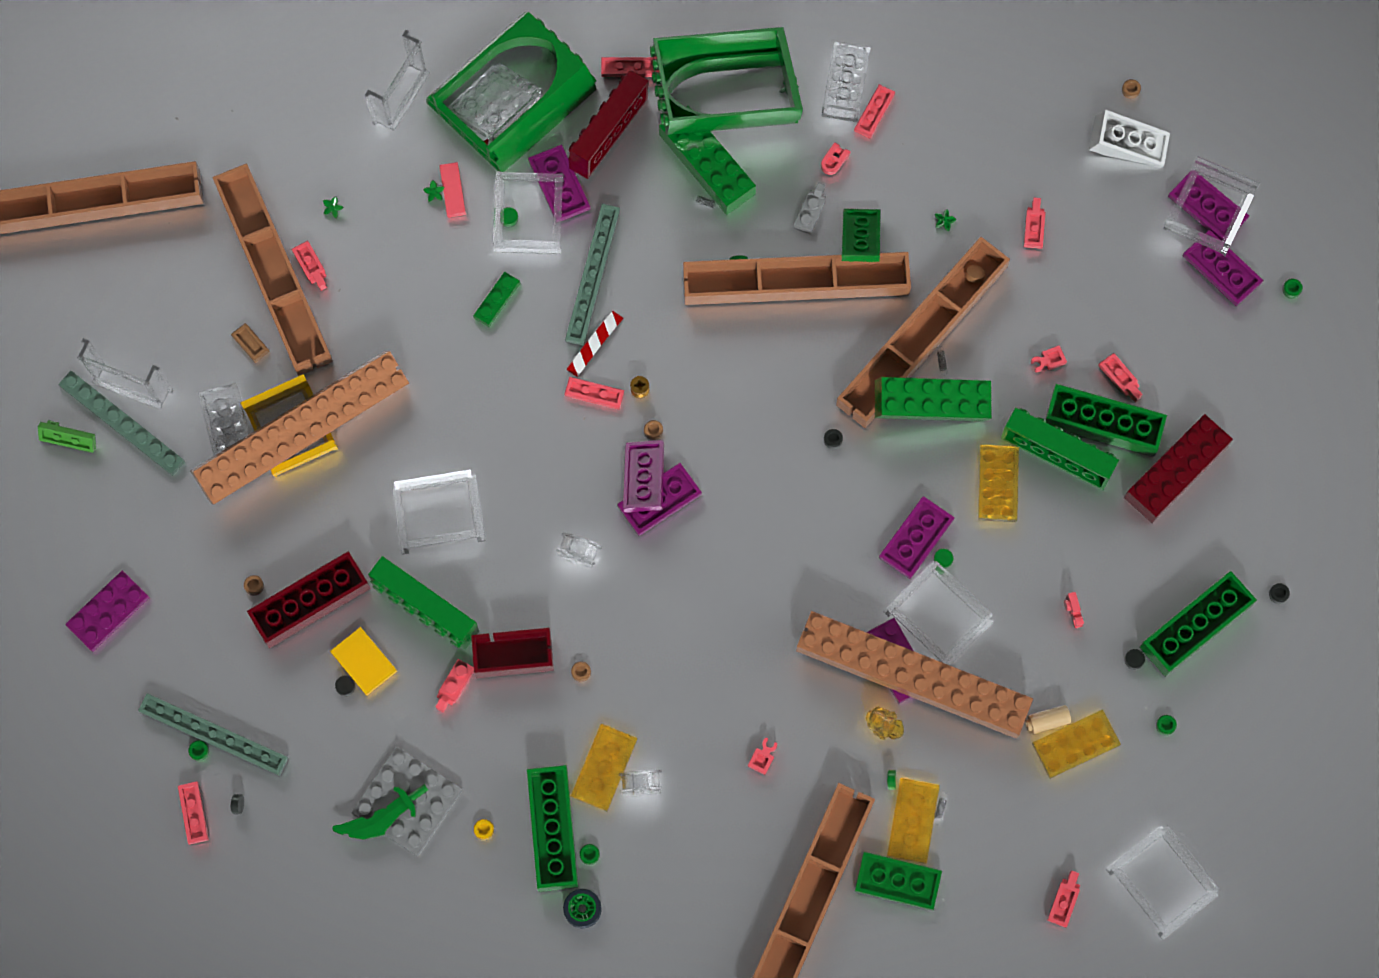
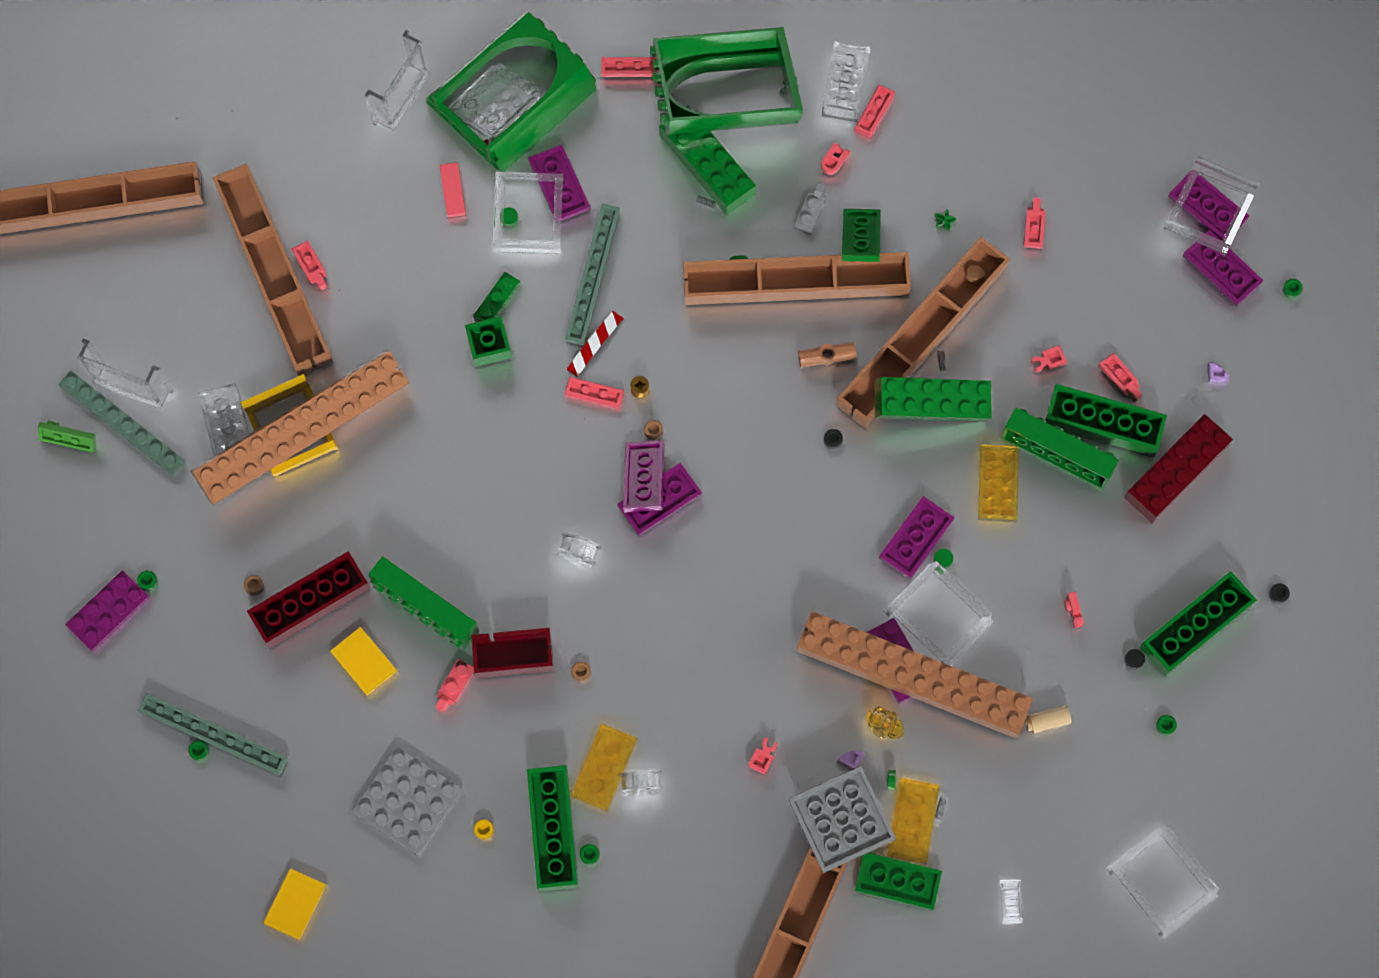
coral plate [178,781,209,845] -> none
pearl dark grey tile [230,794,244,814] -> none
medium nougat tile [231,323,270,363] -> none
green plant [323,196,344,219] -> none
green sword [332,784,428,840] -> none
pearl dark grey tile [335,676,355,696] -> none
clear piece [393,470,486,555] -> none
green plant [423,180,445,202] -> none
wheel [563,889,602,929] -> none
dark red brick [568,70,649,179] -> none
clear yellow plate [1032,709,1121,779] -> none
coral hinge [1047,871,1080,928] -> none
white slope [1089,110,1170,167] -> none
medium nougat tile [1122,79,1141,99] -> none
none -> green tile [137,570,158,591]
none -> yellow tile [263,868,327,941]
none -> green brick [465,316,512,367]
none -> light grey plate [788,766,896,873]
none -> nougat piece [798,342,857,368]
none -> lavender tile [837,751,864,770]
none -> clear slope [1000,880,1023,924]
none -> lavender tile [1208,362,1229,382]

